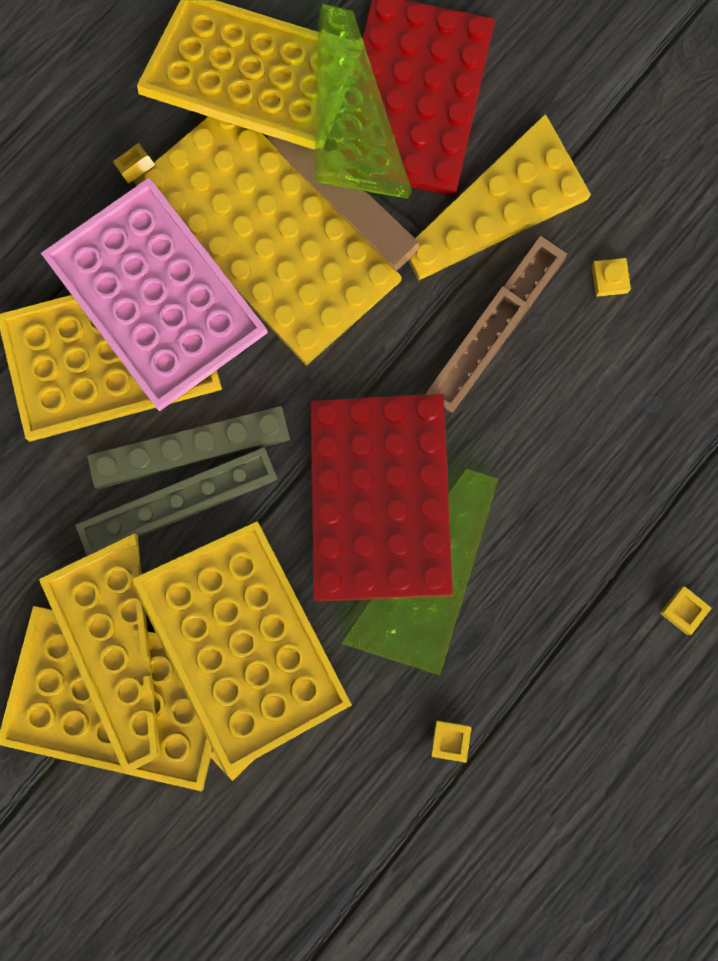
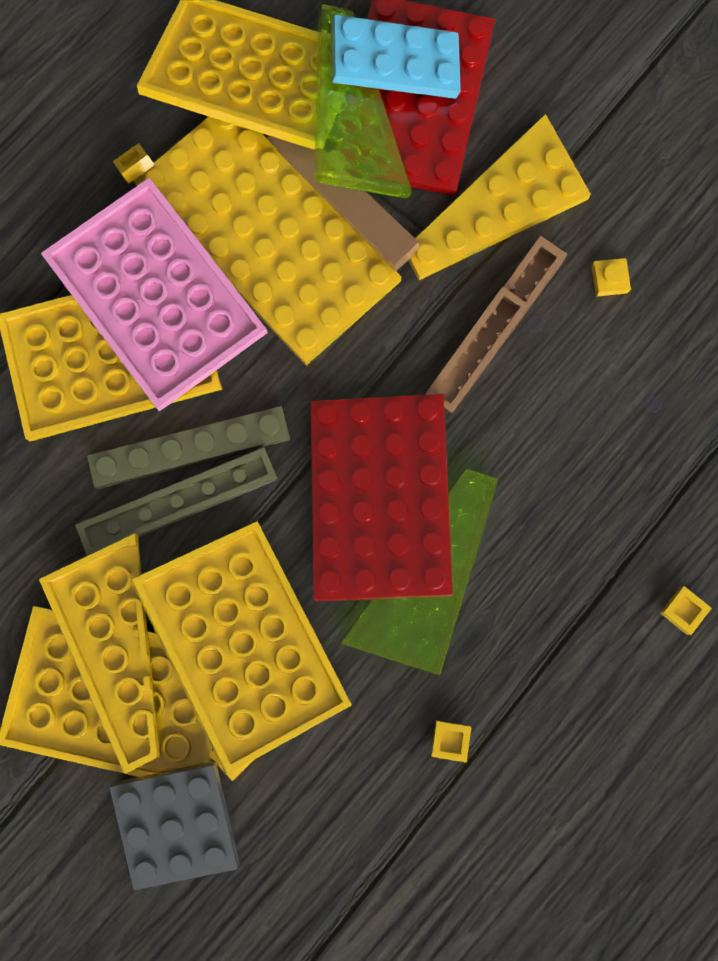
none -> dark grey plate [109,761,240,890]
none -> medium azure plate [331,15,461,98]

